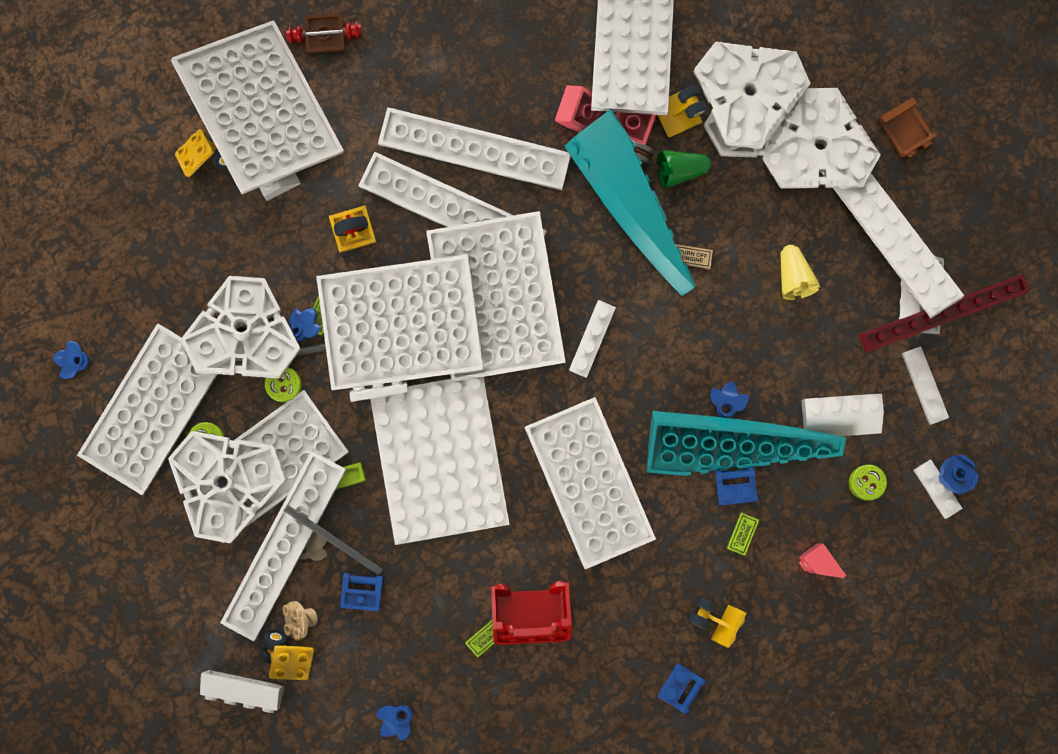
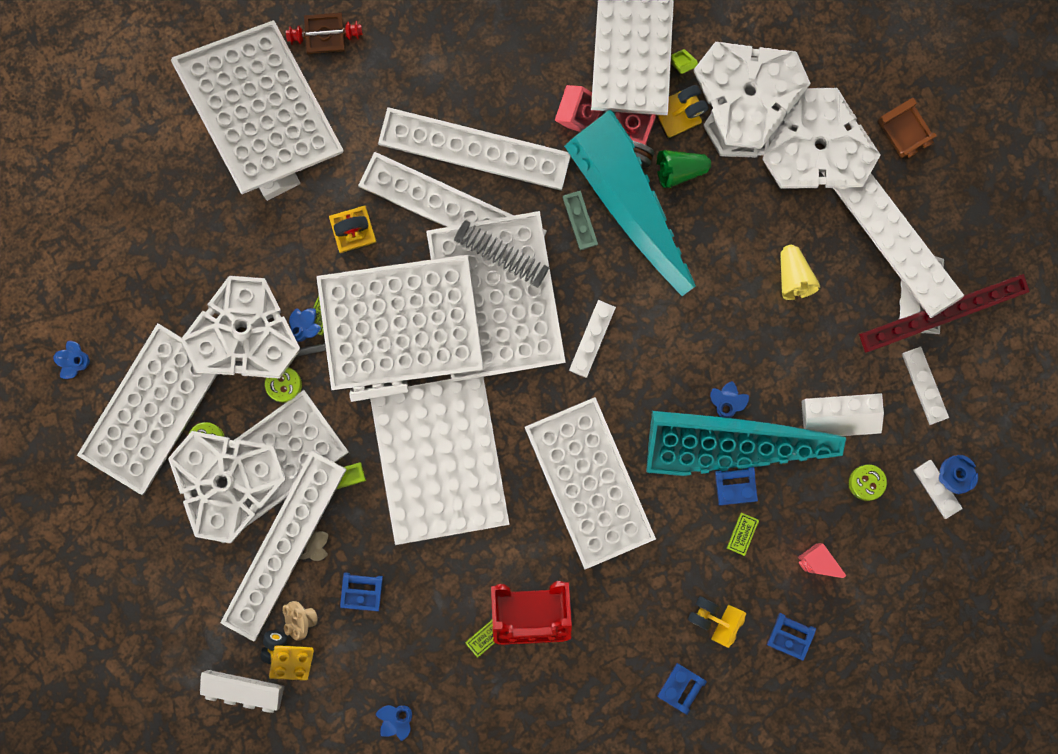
yellow plate [175,129,227,177] -> none
dark grey bar [283,505,383,575] -> none
tan tile [675,244,713,270] -> none
none -> dark grey piece [454,220,549,288]
none -> sand green plate [562,190,598,251]
none -> lime tile [670,49,698,74]
none -> blue plate [767,613,816,661]

